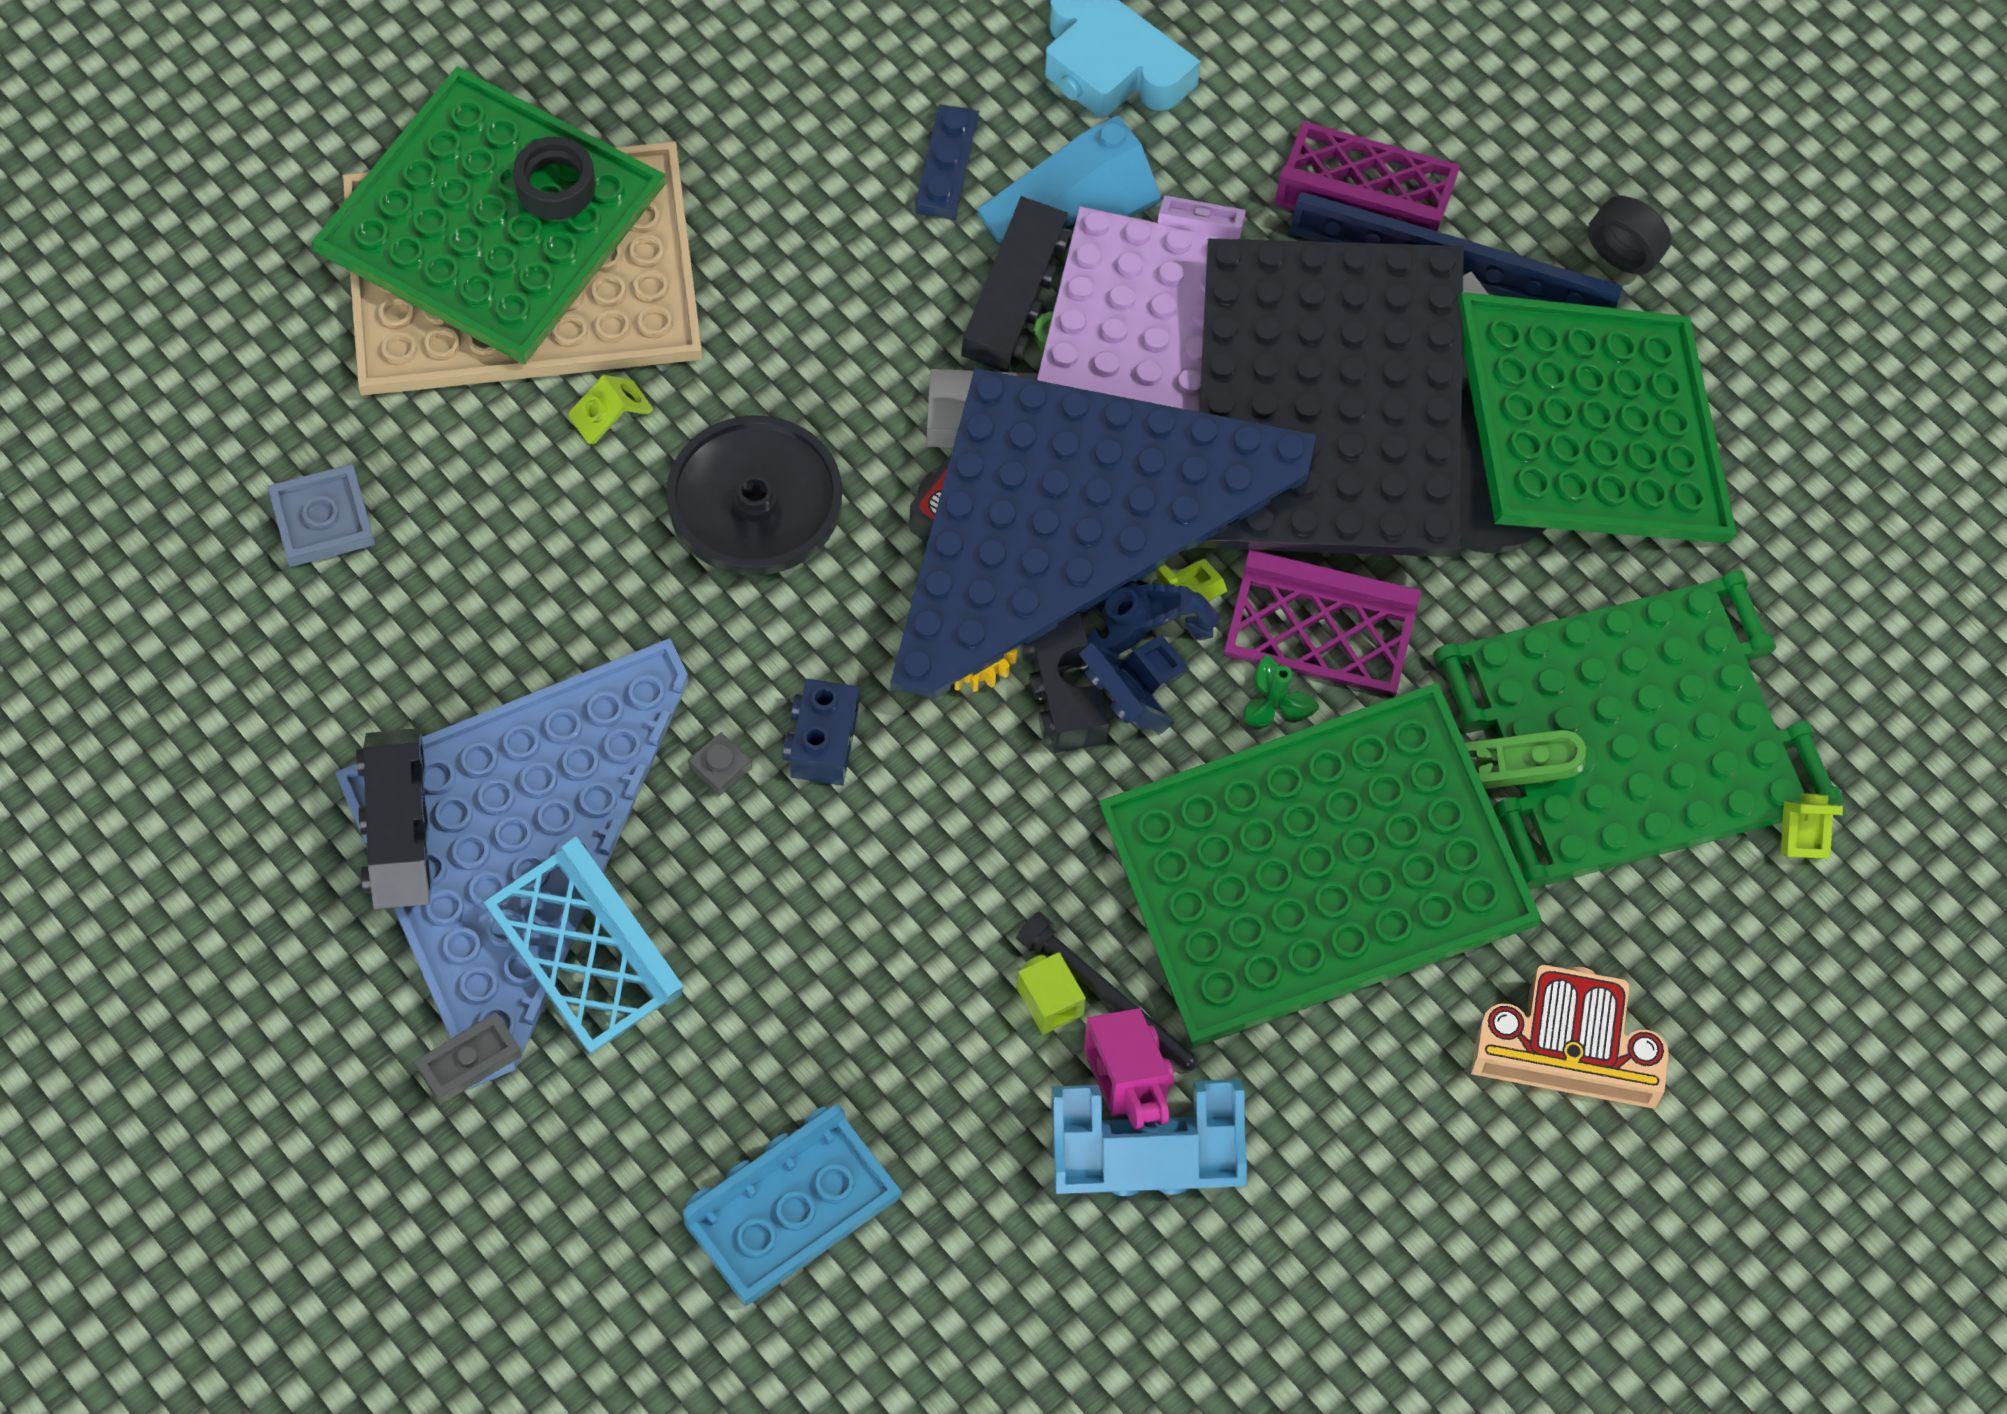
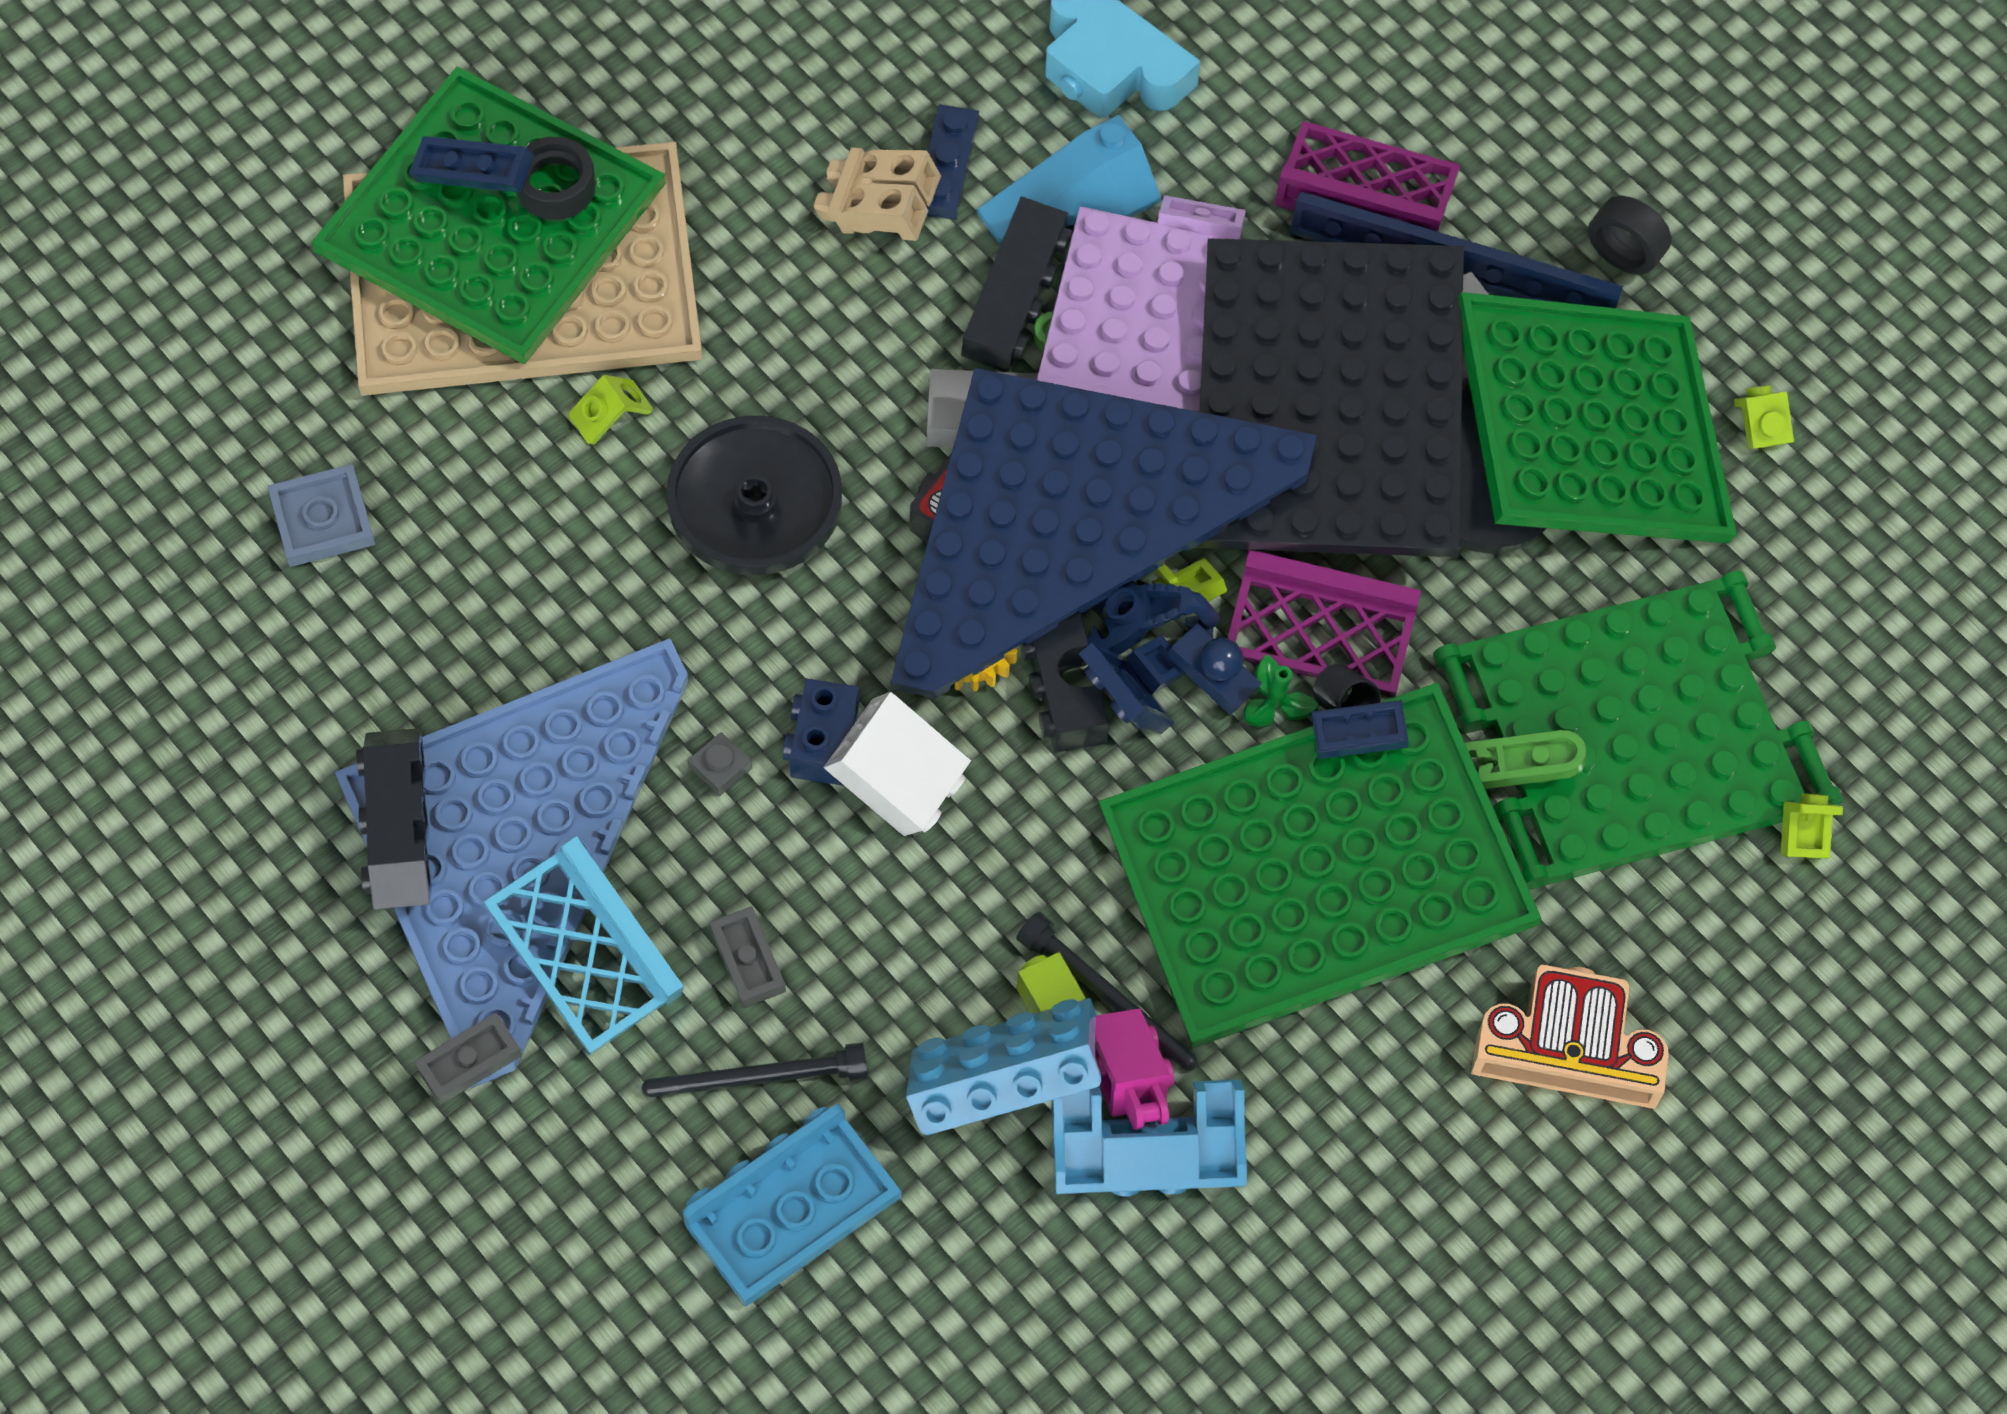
none -> dark blue plate [409,136,534,193]
none -> black piece [641,1042,868,1098]
none -> dark grey plate [709,906,786,1008]
none -> tan hips [814,148,941,241]
none -> white brick [823,692,971,836]
none -> dark azure bracket [906,998,1101,1135]
none -> dark blue tile [1166,623,1262,716]
none -> dark blue plate [1312,700,1409,759]
none -> black piece [1313,664,1381,710]
none -> lime bracket [1733,385,1794,449]

